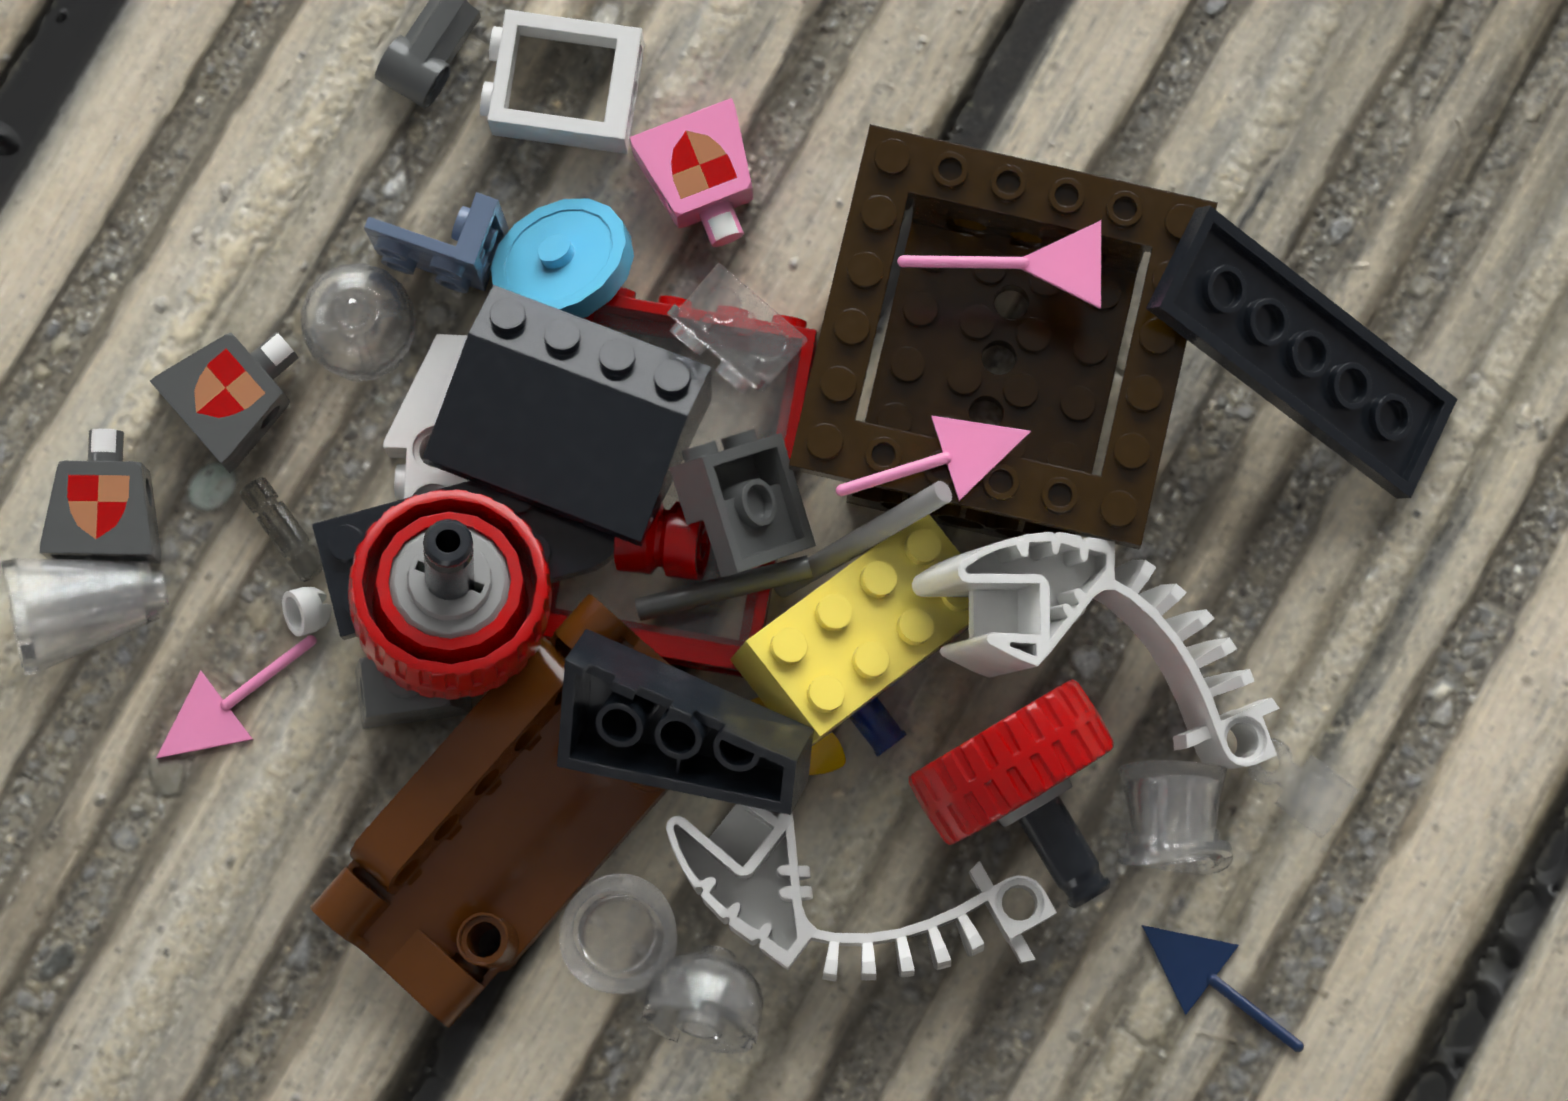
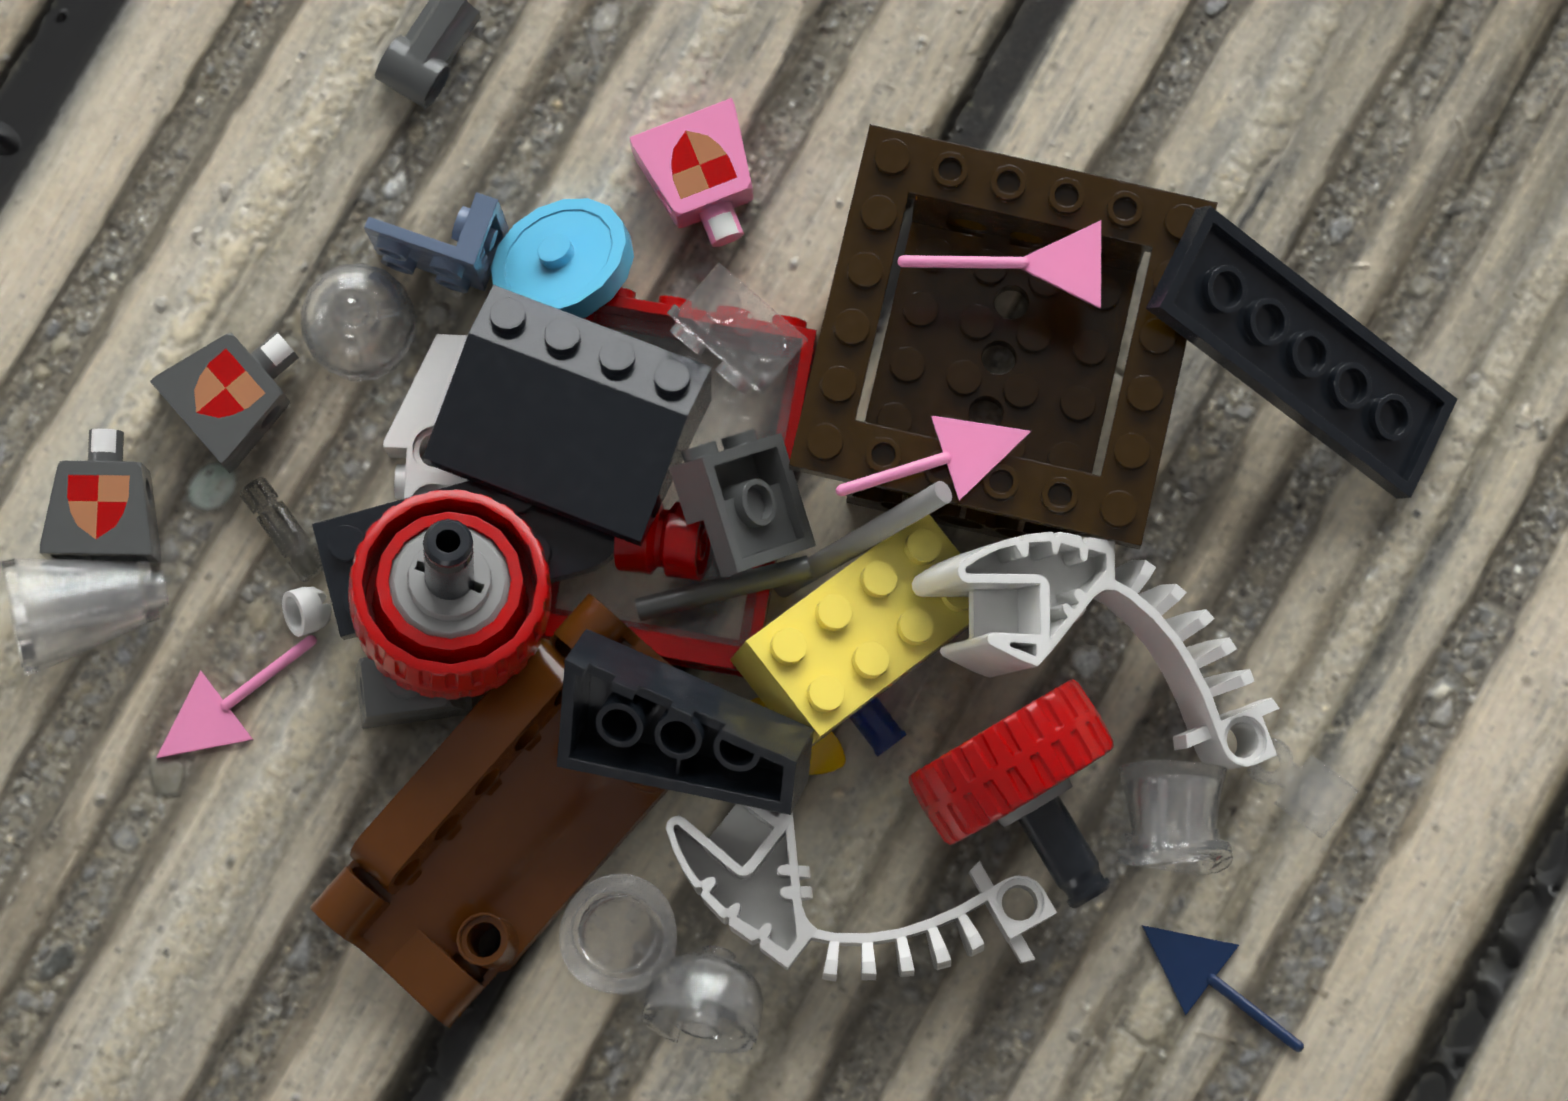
white window [480,9,645,154] -> none

